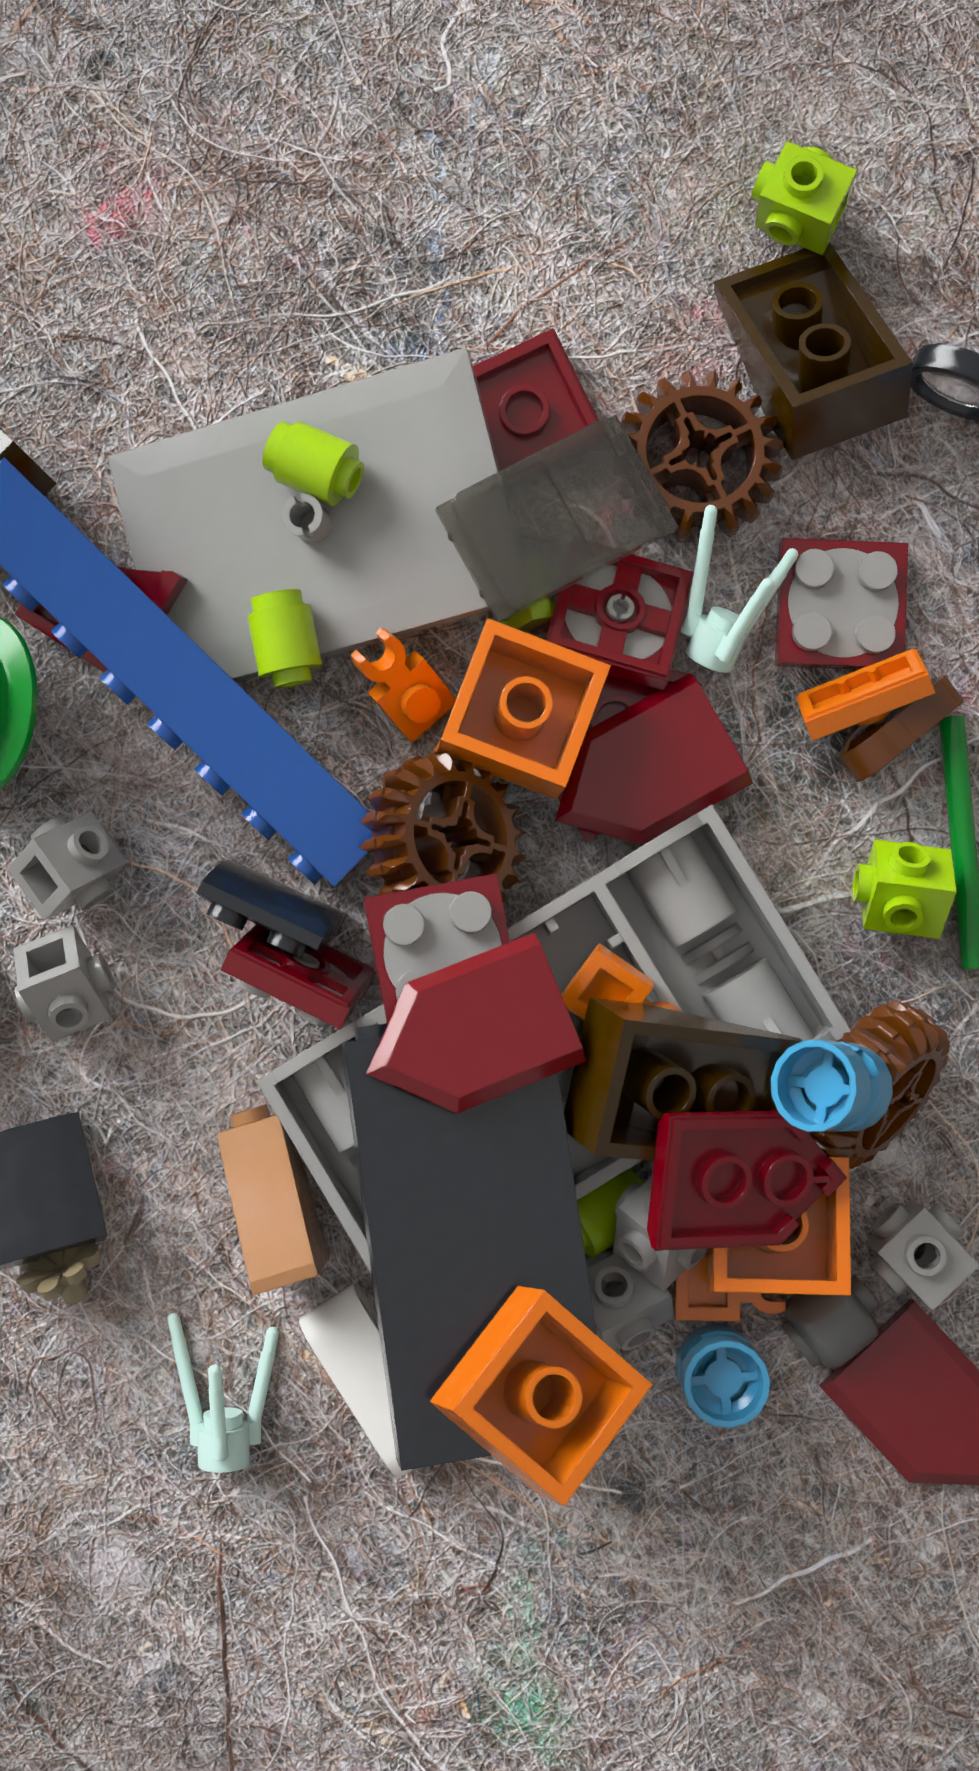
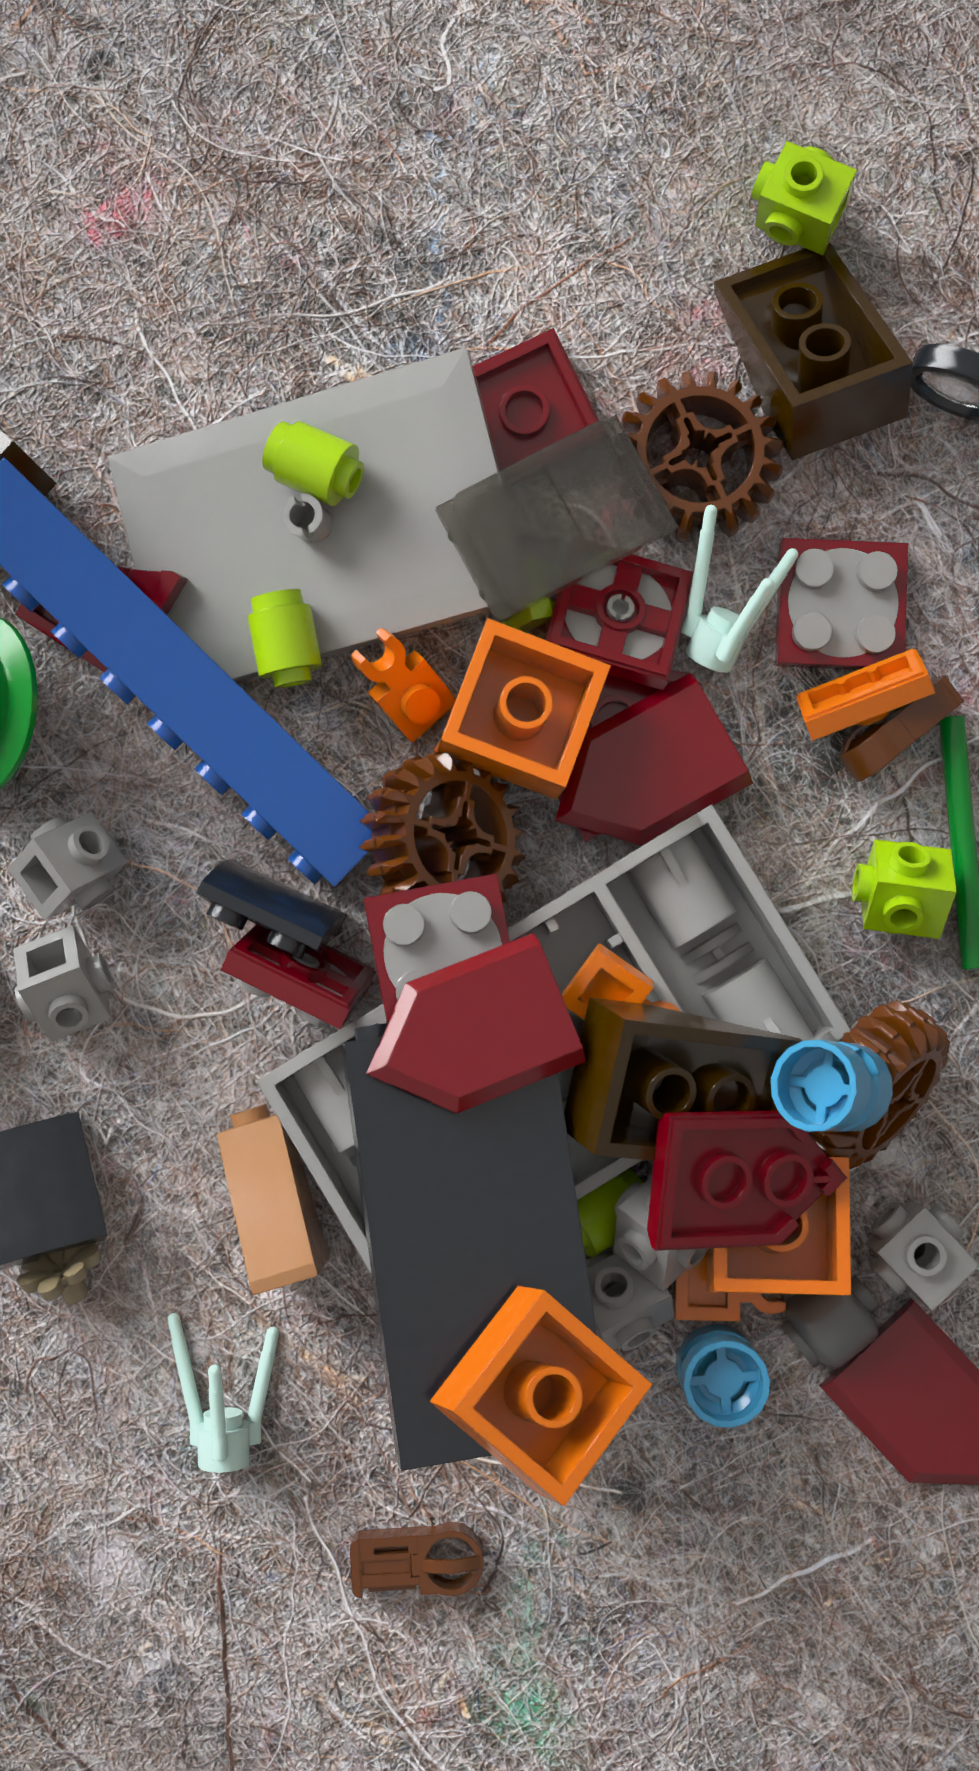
white beam [299,1283,412,1478] -> none
none -> reddish brown piece [350,1521,484,1599]

